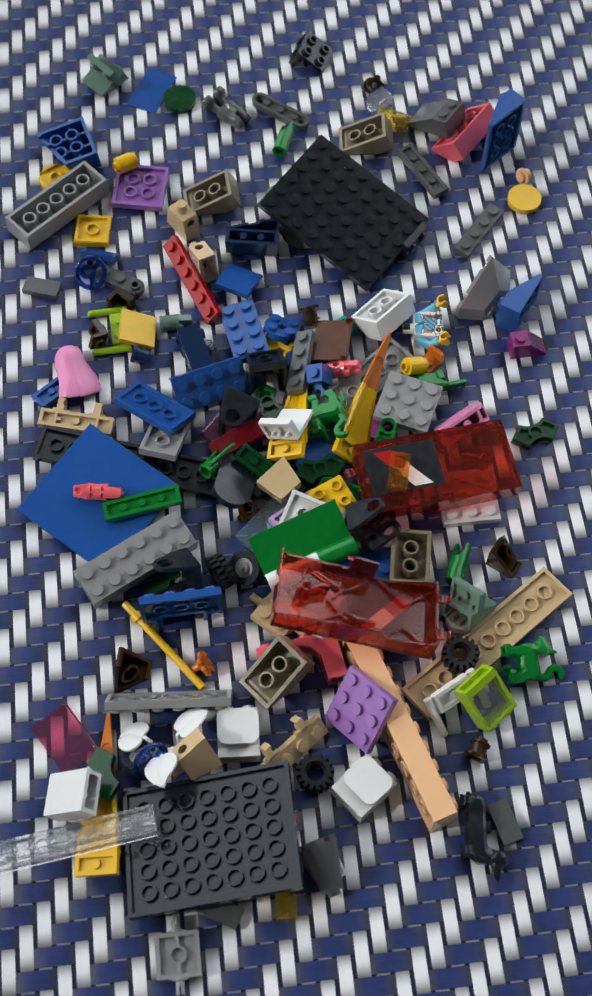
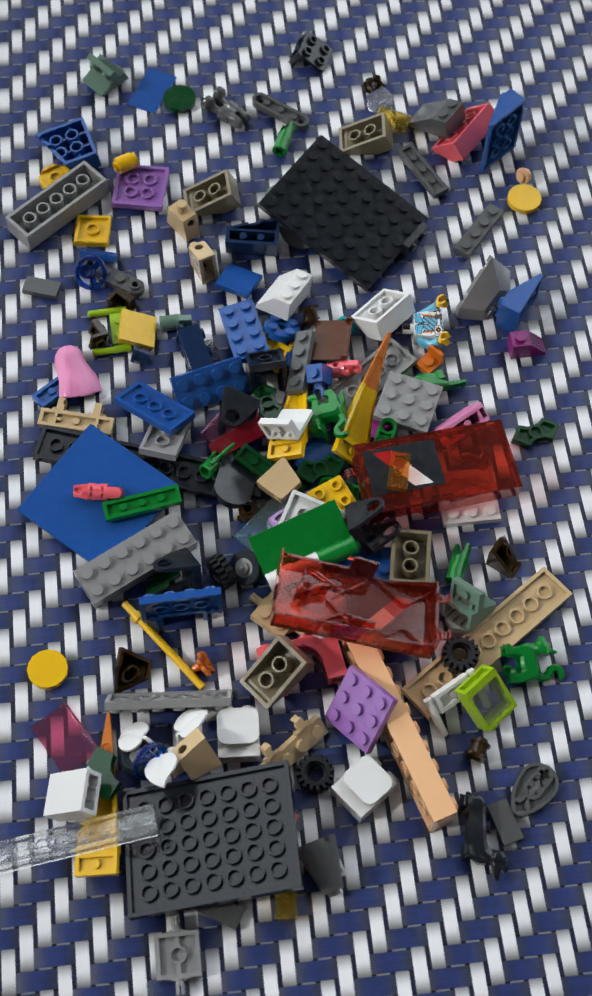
red plate [163,234,223,325] -> none
yellow brick [400,356,429,376] -> none
none -> yellow tile [27,649,69,690]
none -> white slope [255,269,313,321]
none -> dark grey piece [510,763,559,819]

